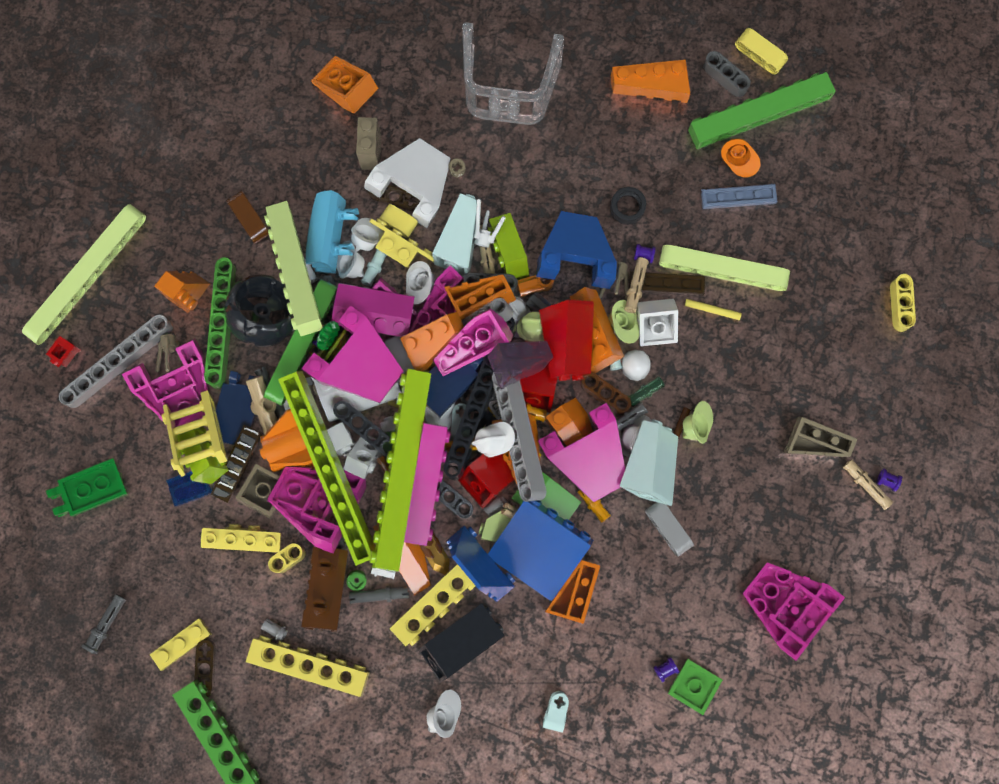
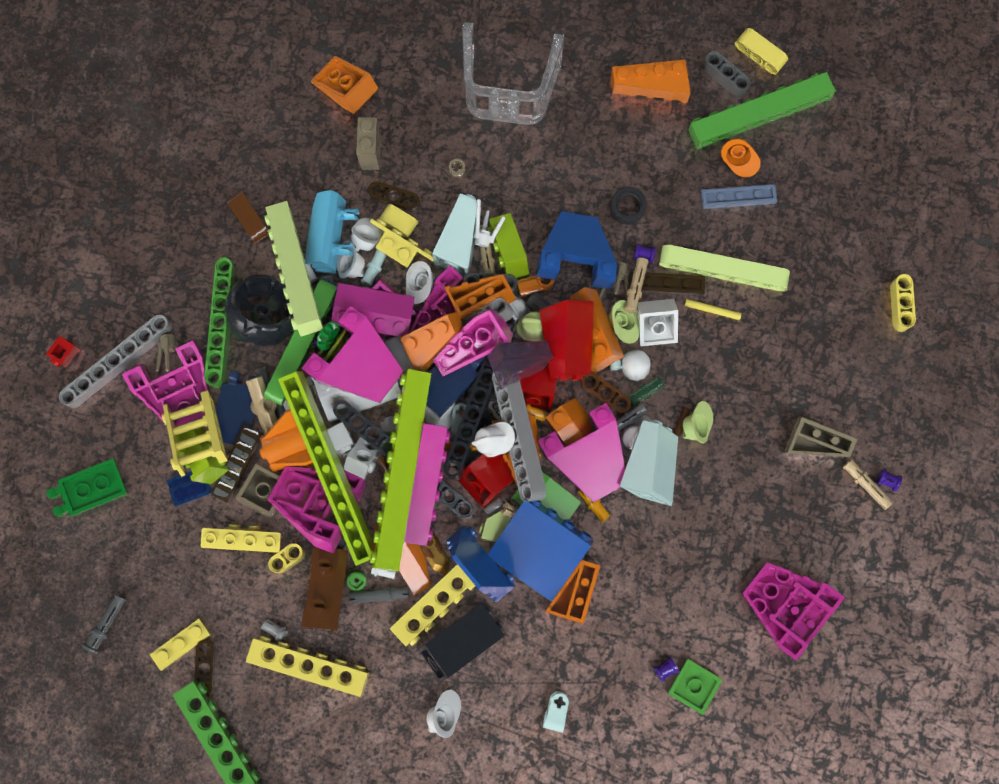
yellowish green beam [22,204,146,345] -> none
orange wedge [154,271,210,313] -> none
white wedge [364,138,451,228] -> none
light grey beam [645,502,694,557] -> none

